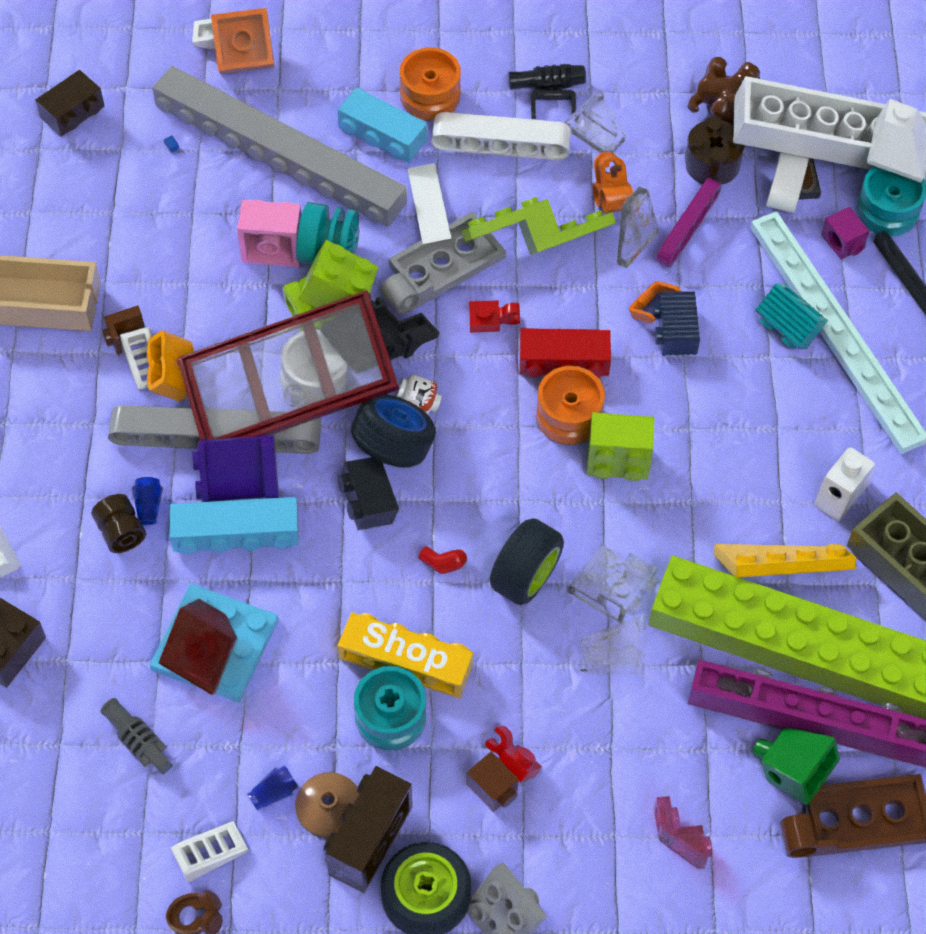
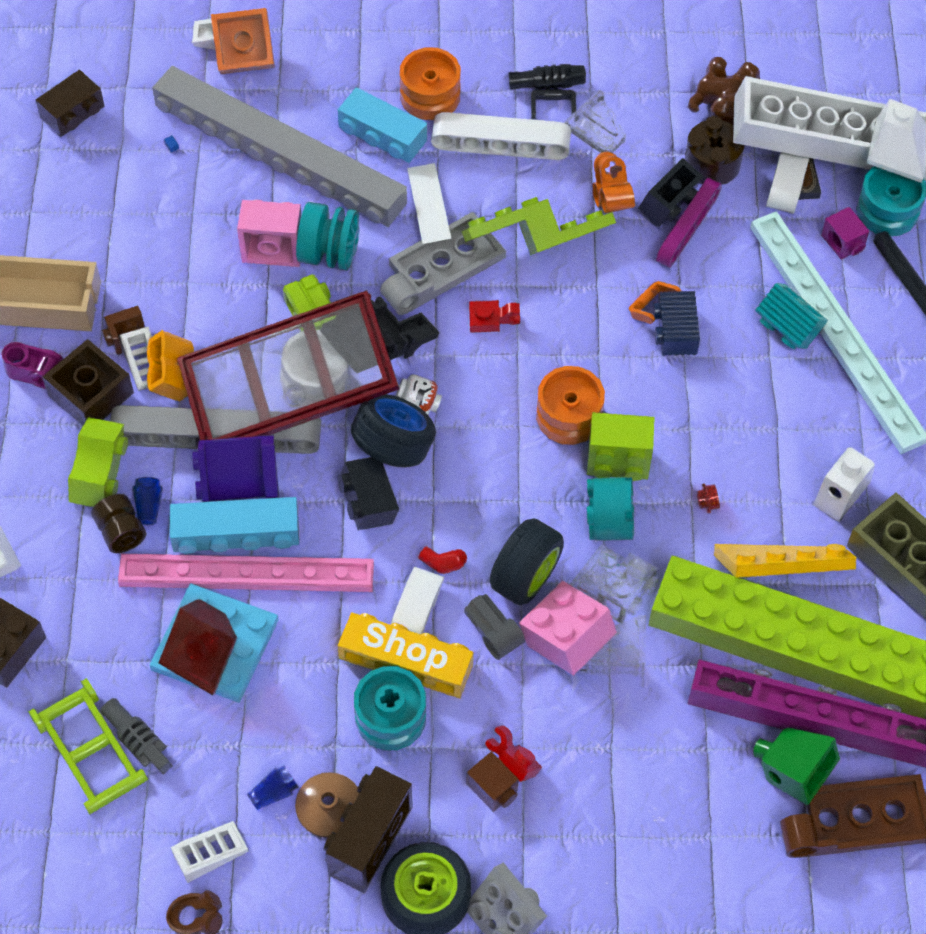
lime brick [298,240,378,318] -> none
red brick [519,328,611,378] -> none
clear wing [617,187,659,268] -> none
clear pink slope [654,796,712,869] -> none
none -> magenta piece [1,342,63,389]
none -> lime piece [28,678,148,815]
none -> dark brown brick [42,339,134,426]
none -> lime brick [68,417,128,507]
none -> bright pink tile [118,553,374,592]
none -> white slope [391,567,445,634]
none -> dark grey piece [464,594,525,660]
none -> bright pink brick [519,580,617,676]
none -> teal brick [587,477,634,541]
none -> black brick [638,158,704,227]
none -> clear red plate [697,483,720,513]

